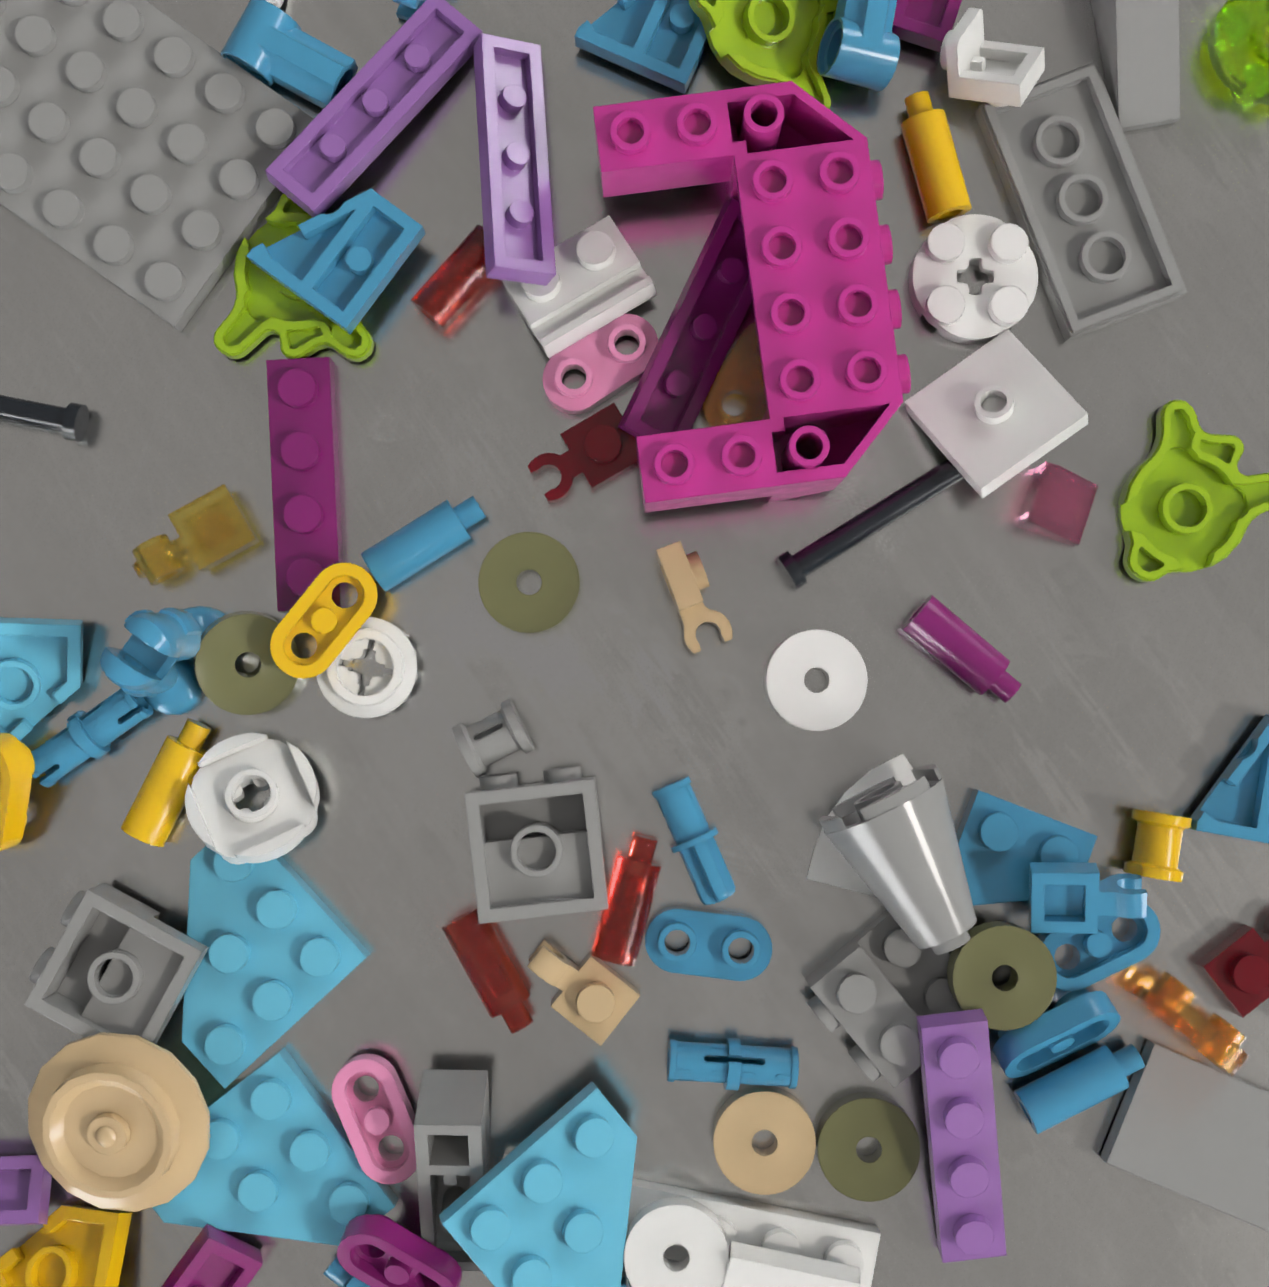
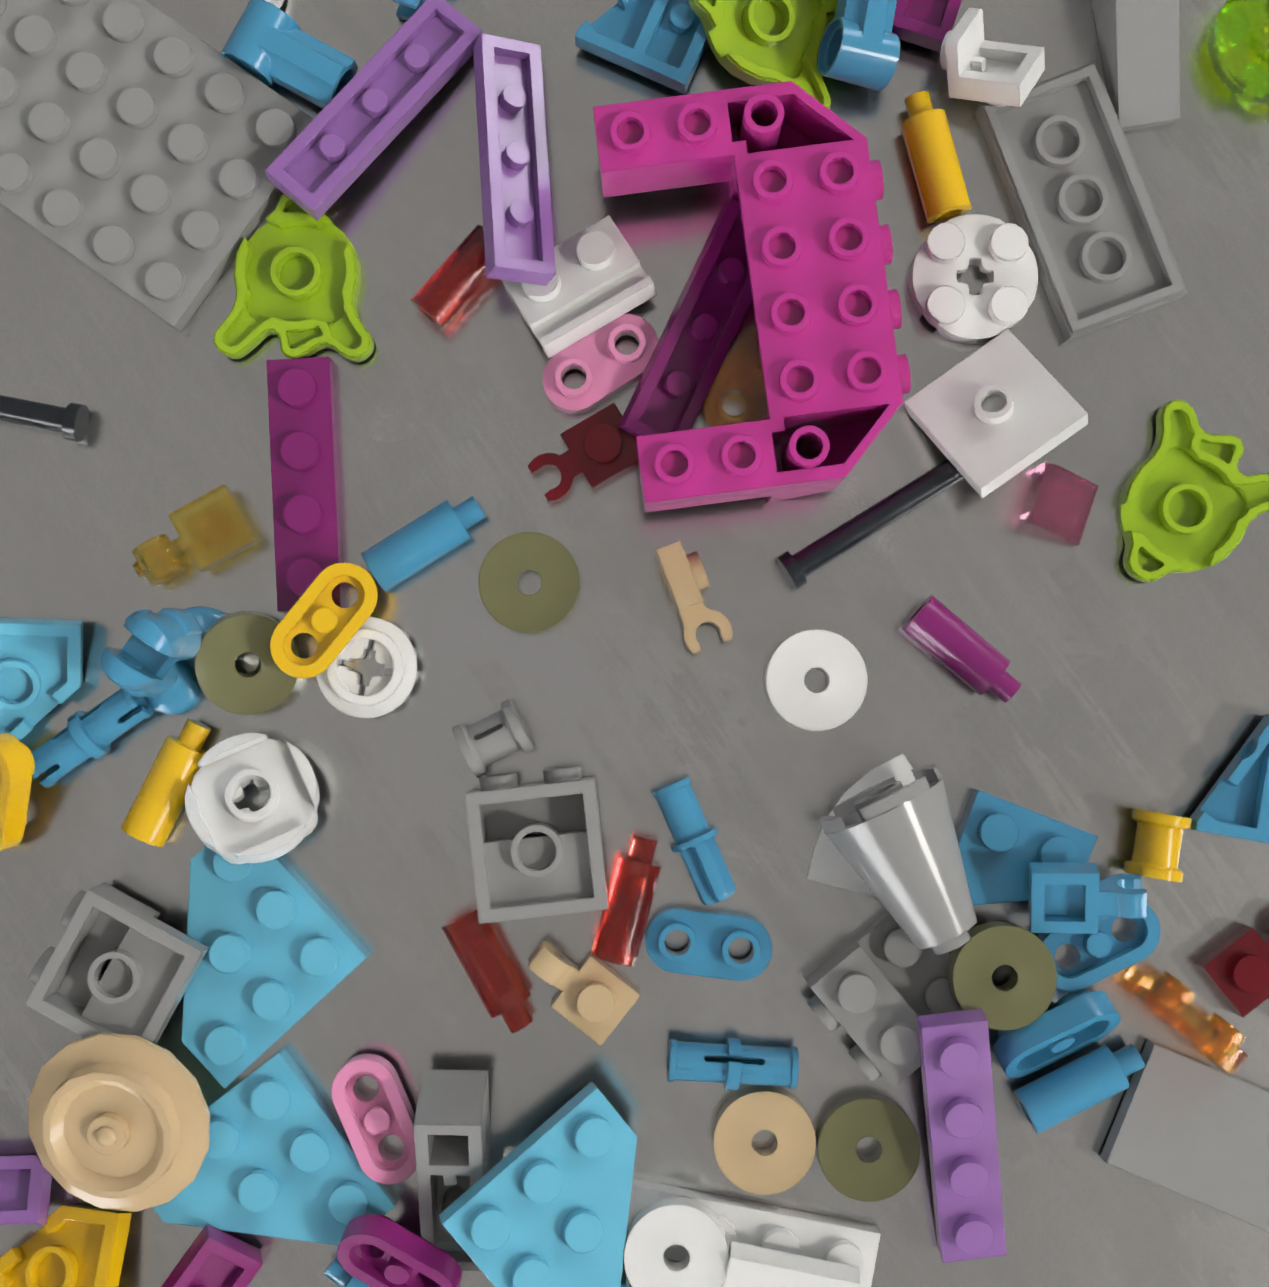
dark azure wing [247,189,426,334] -> none

